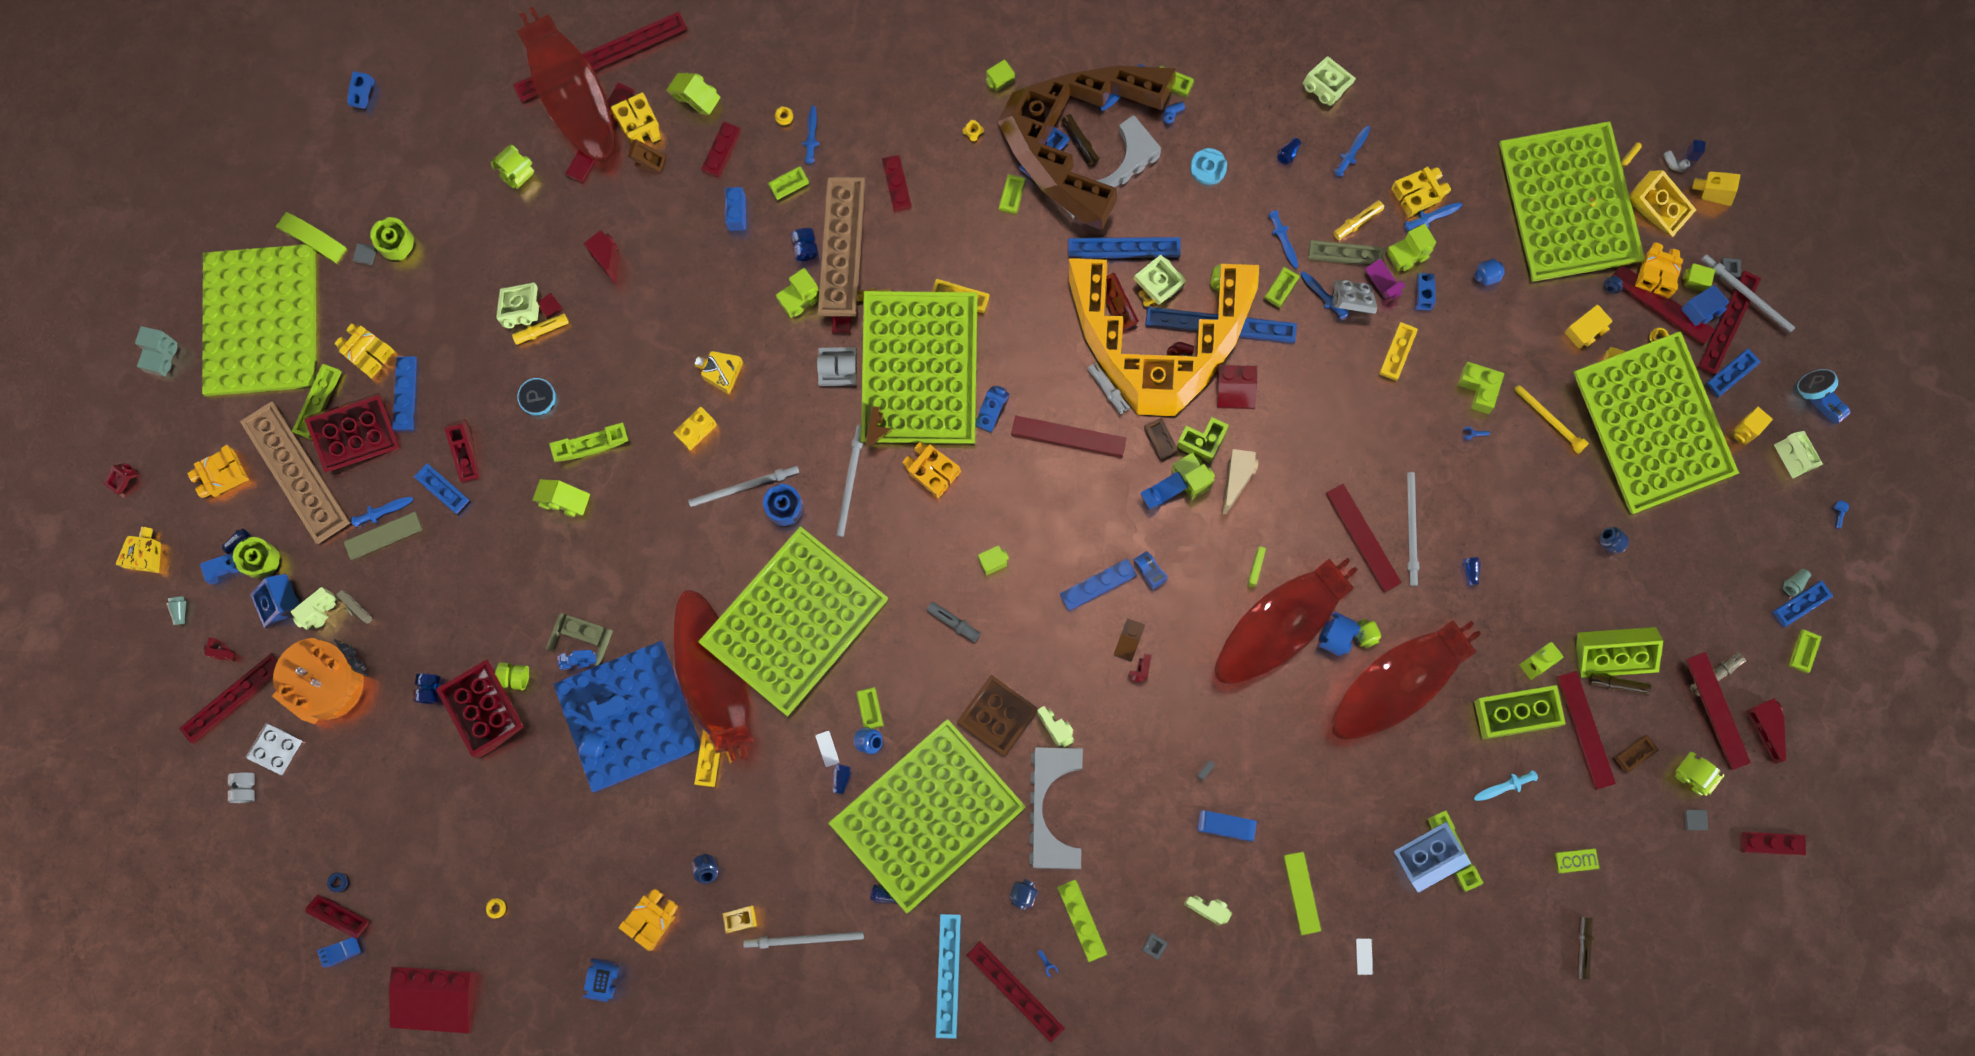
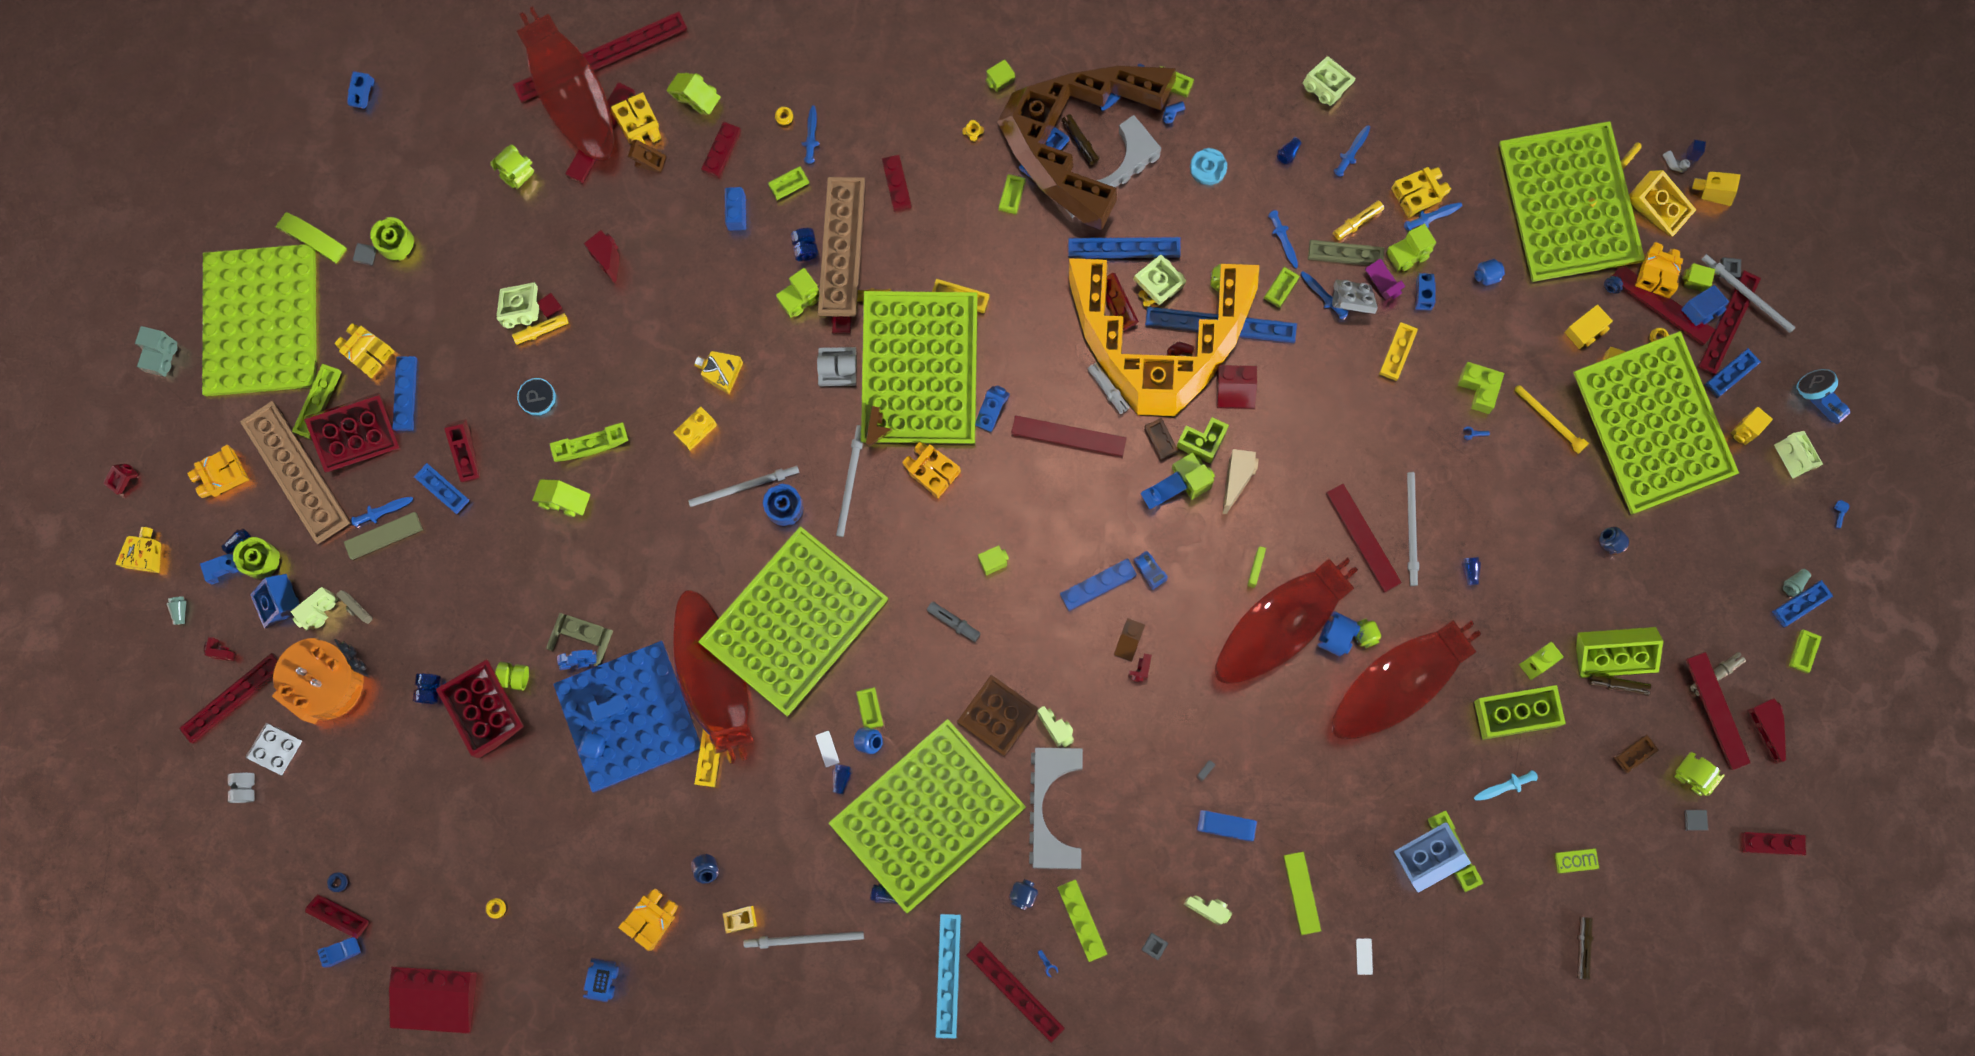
dark red tile [1557,671,1616,790] -> none

